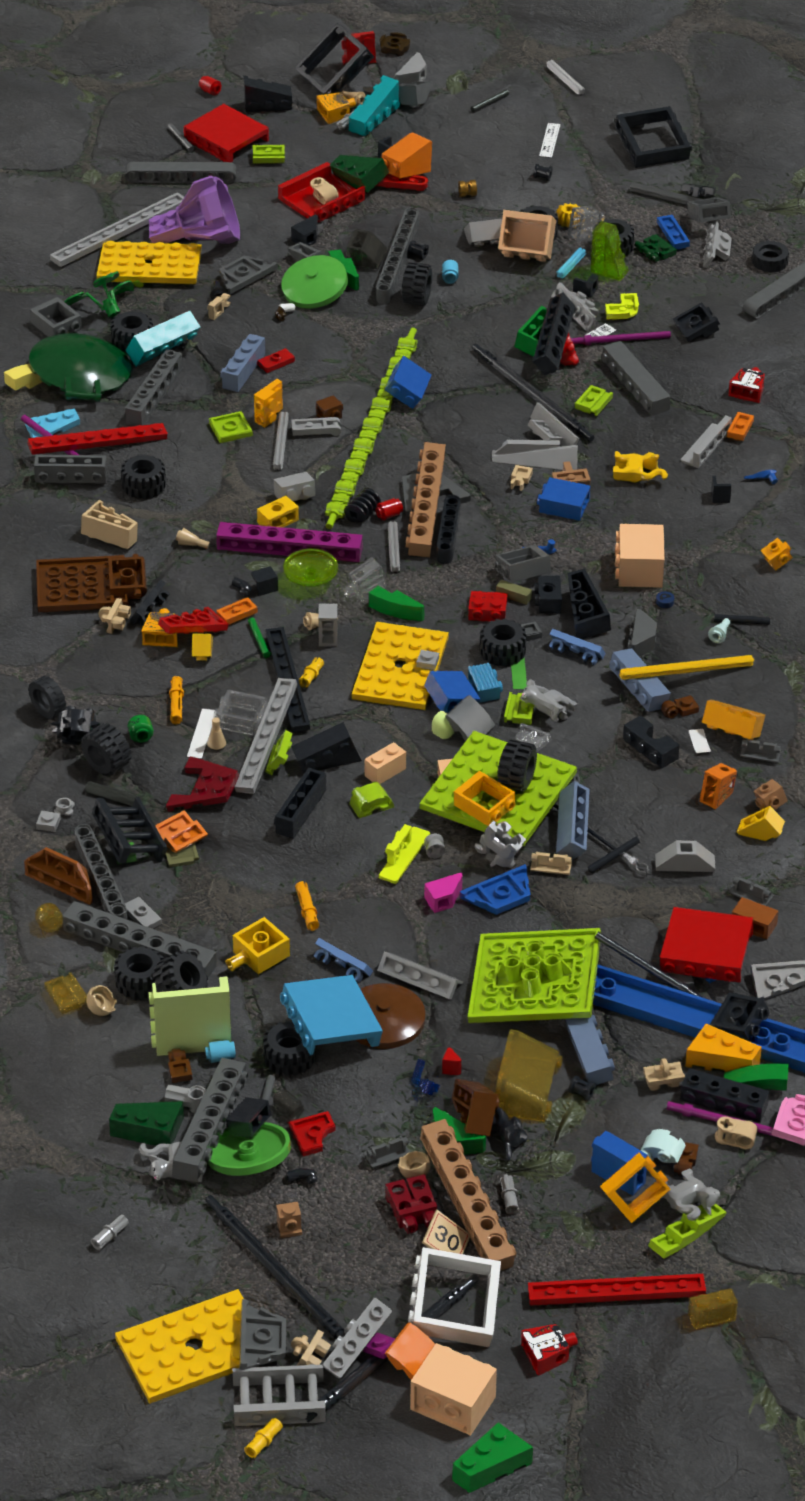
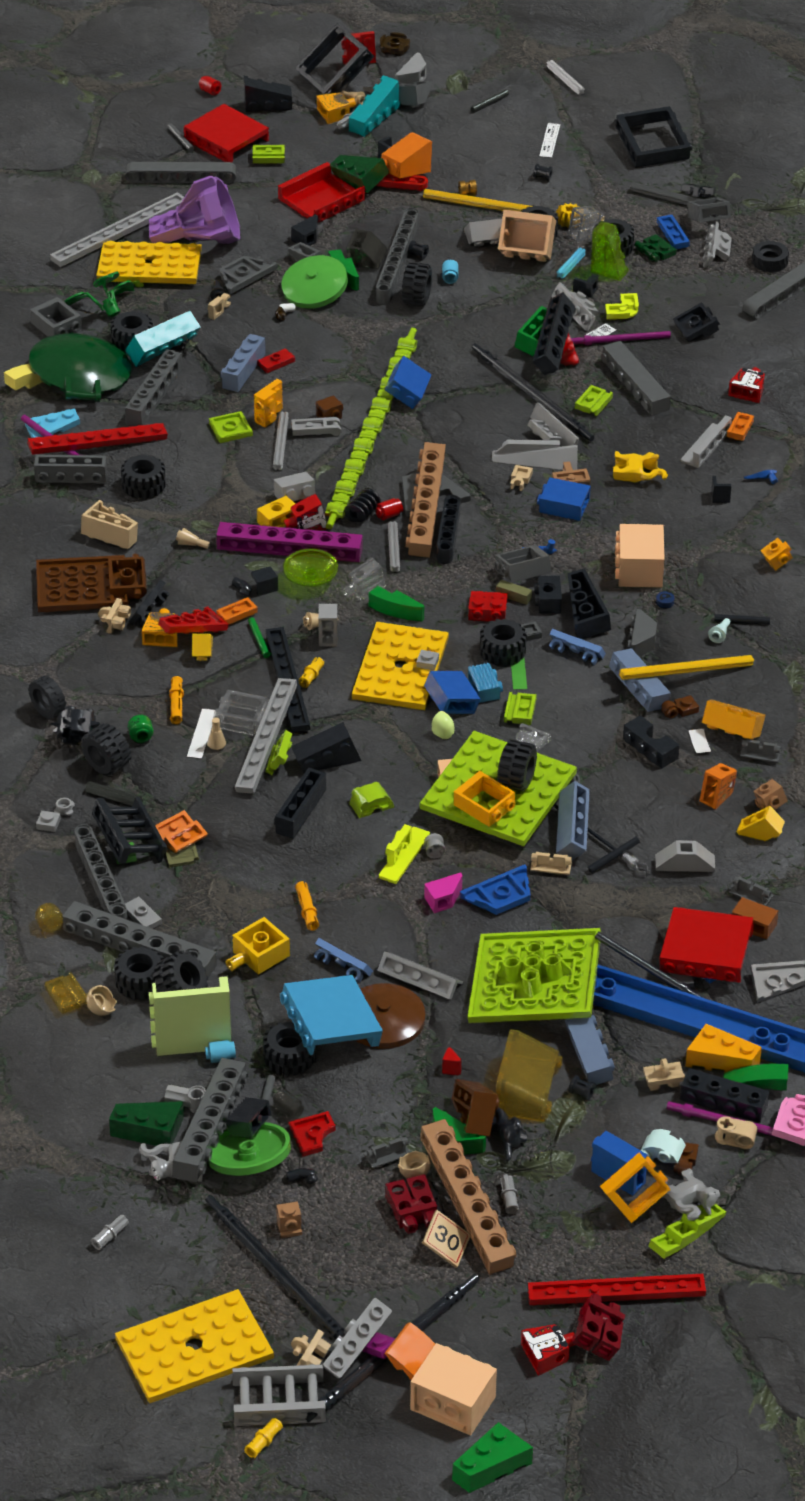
dark orange wedge [24,847,92,905] -> none
dark red wing [166,756,239,812] -> none
reddish brown plate [168,1048,193,1083] -> none
dark grey wing [239,1299,286,1370] -> none
tan piece [310,177,339,205] -> none
light nougat brick [365,742,406,784] -> none
white window [408,1247,501,1347] -> none
clear blue plate [411,1058,440,1095] -> none
slope [445,695,495,742] -> none
light grey animal [474,821,526,868] -> none
light grey animal [520,679,578,722] -> none
clear yellow brick [688,1288,738,1330] -> none
black plate [710,992,769,1041] -> none
none -> red torso [283,494,327,531]
none -> yellow axle [423,189,533,212]
none -> dark red hips [572,1293,625,1361]

